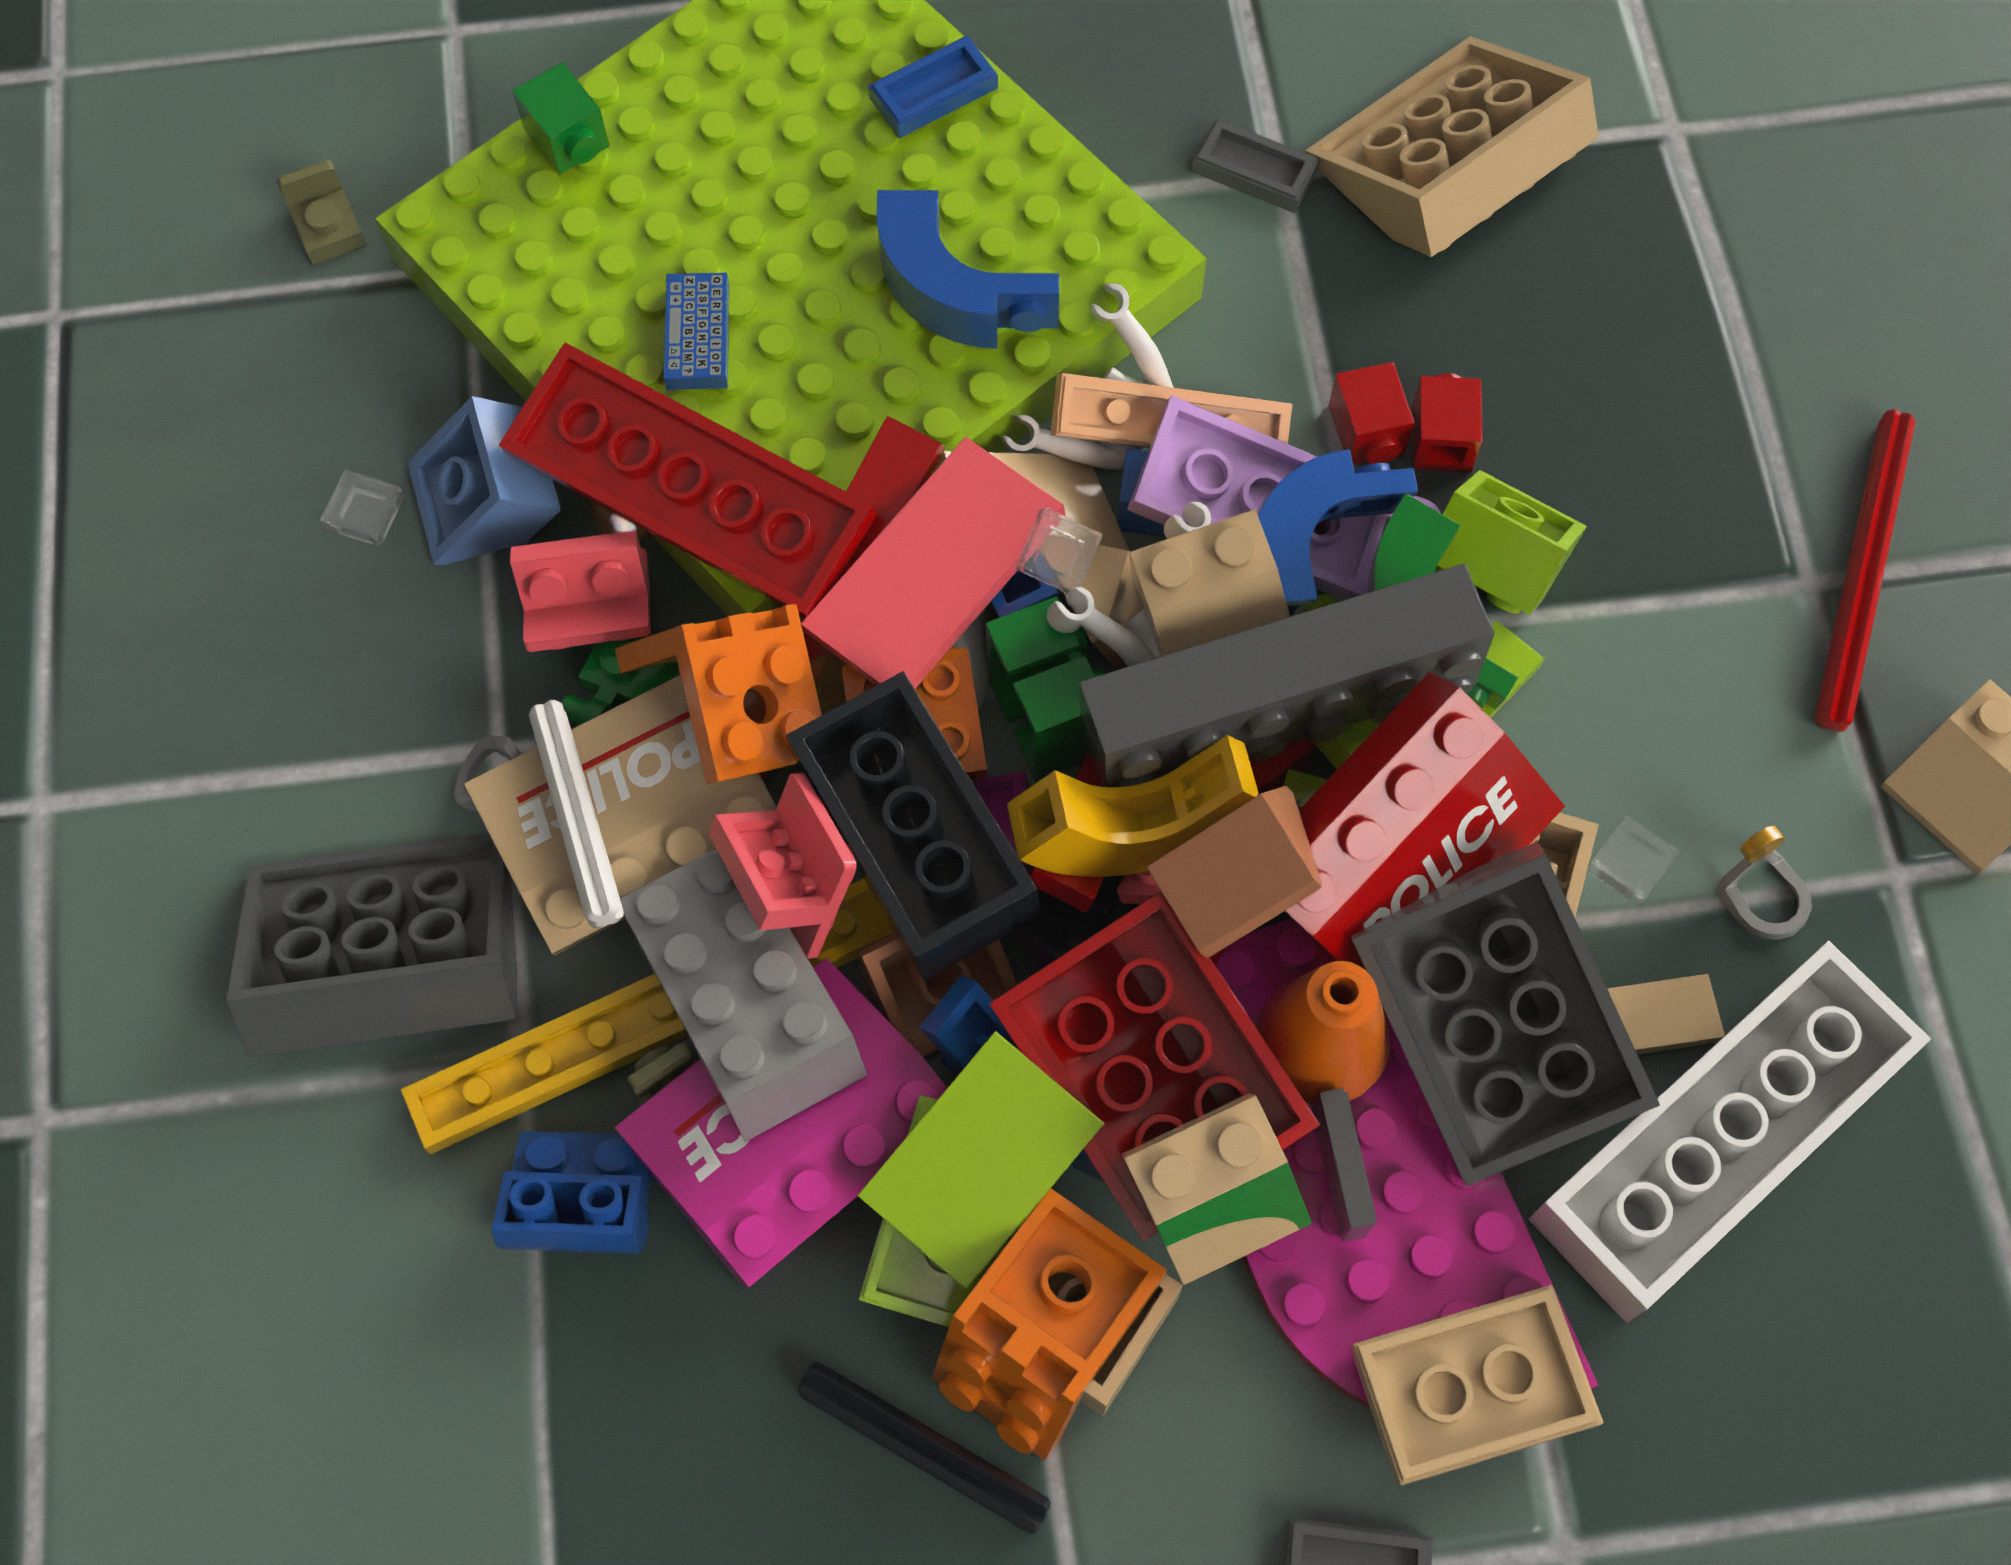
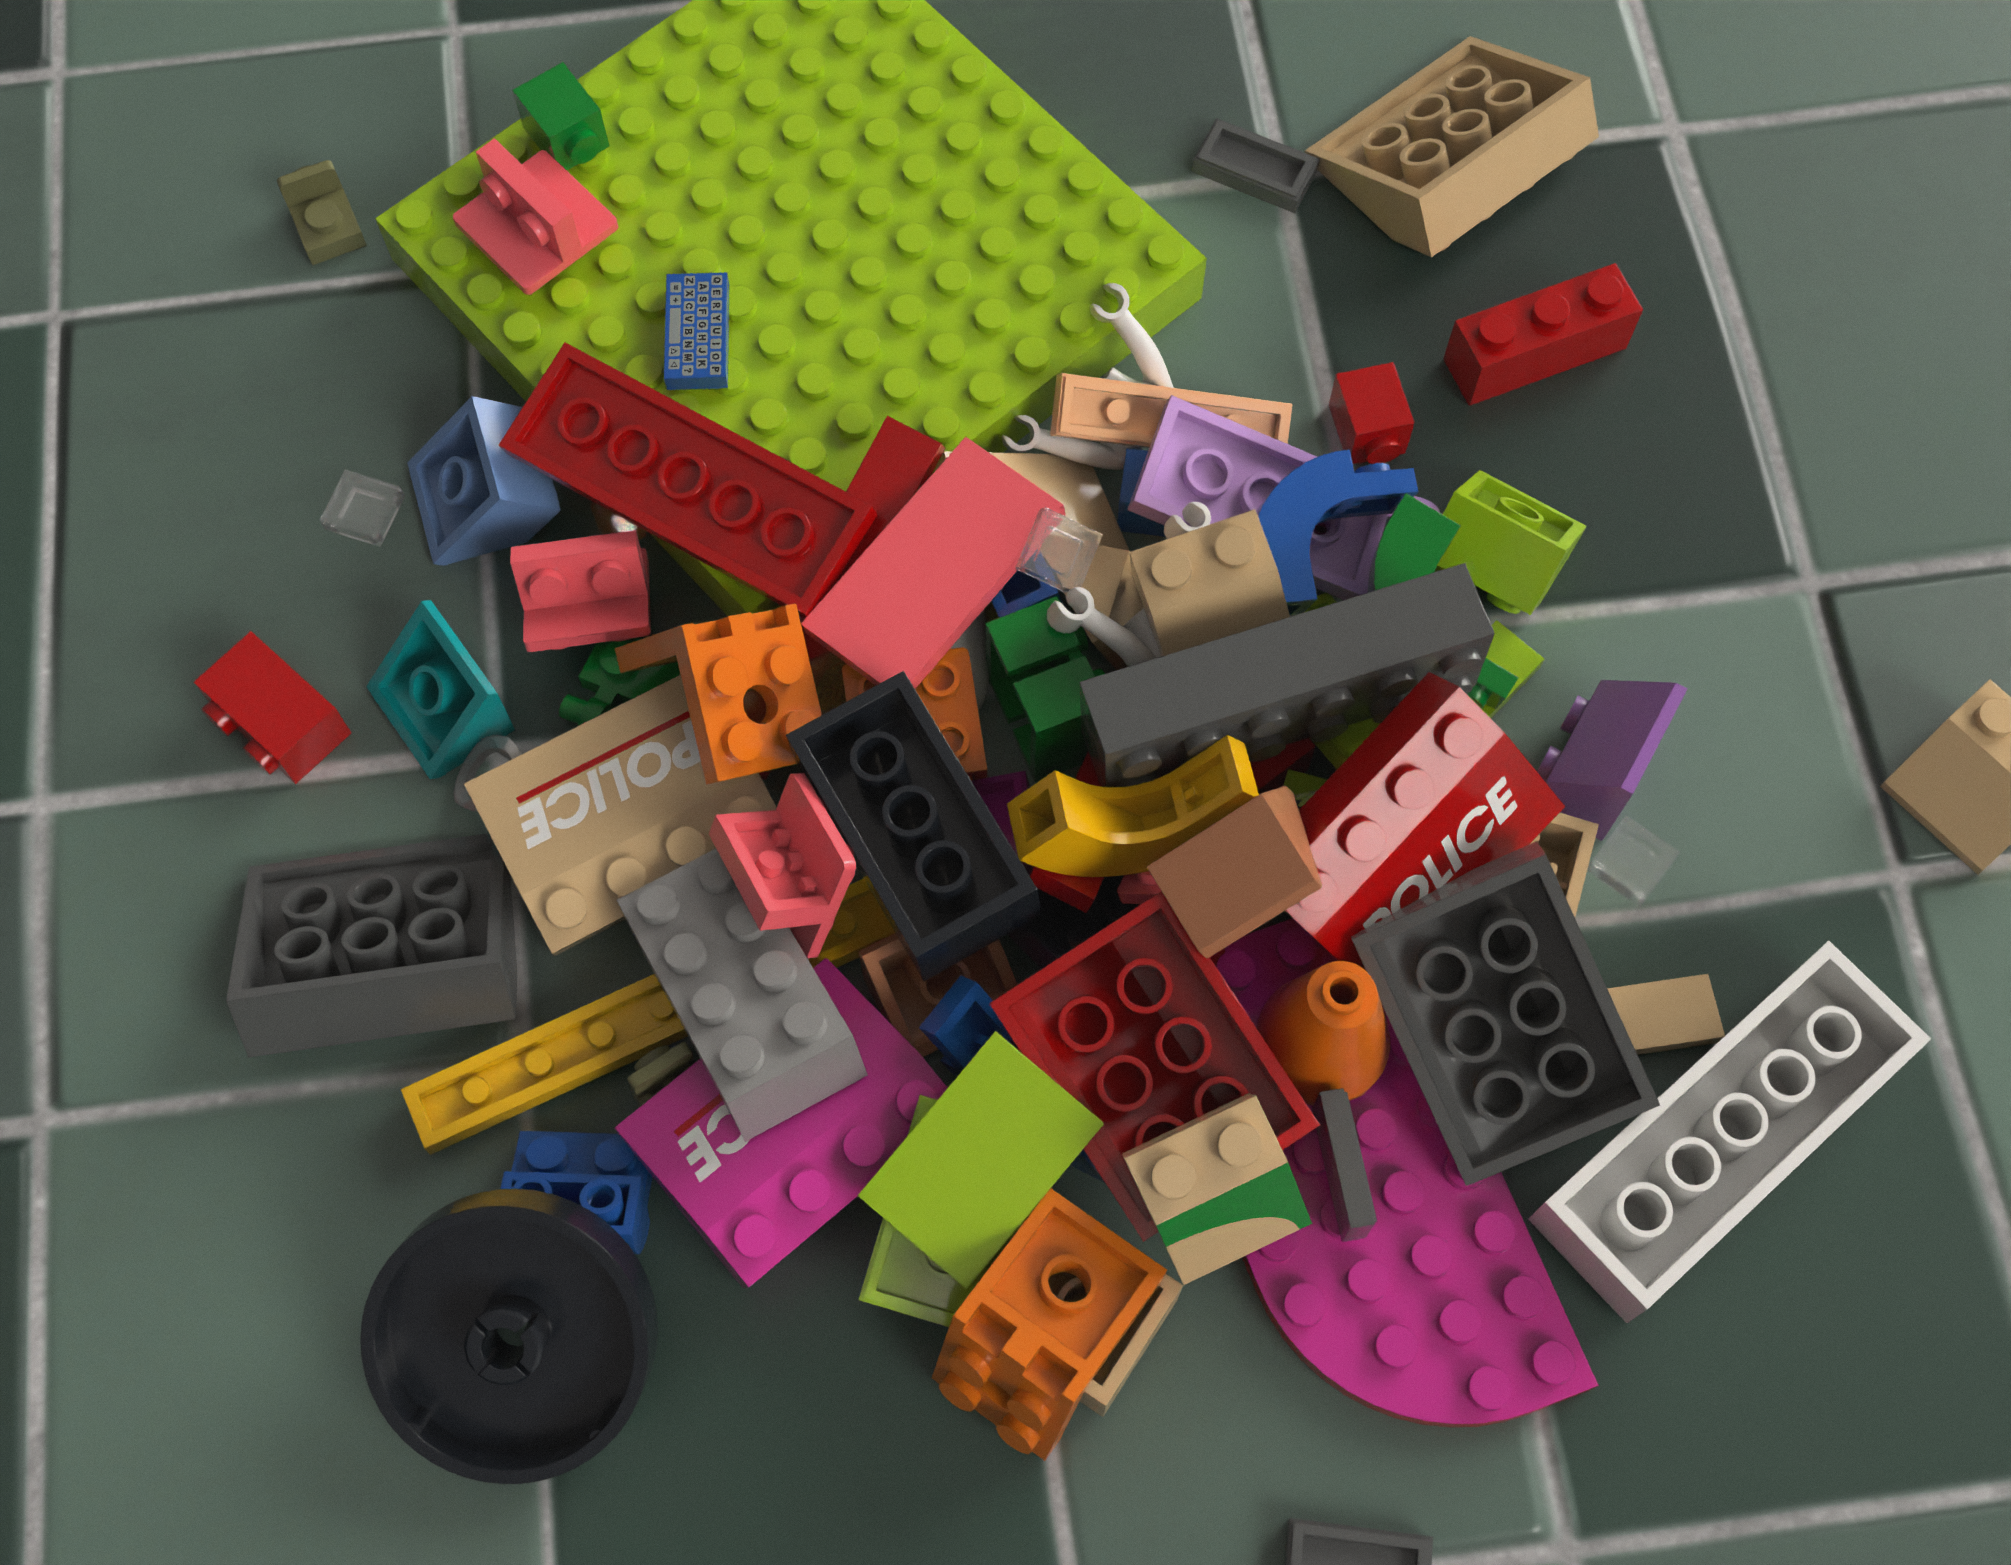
white axle [529,700,624,928] -> none
black axle [797,1362,1051,1534] -> none
blue tile [868,35,998,139] -> none
blue arch [877,190,1059,349] -> none
tan tile [1350,1285,1604,1487] -> none
red brick [1411,373,1483,472] -> none
light grey piece [1717,825,1812,940] -> none
red axle [1814,409,1916,732] -> none
none -> red brick [193,631,352,784]
none -> black piece [360,1189,658,1484]
none -> teal slope [366,600,515,779]
none -> coral bracket [453,138,618,295]
none -> red brick [1443,263,1643,406]
none -> medium lavender slope [1537,680,1688,841]

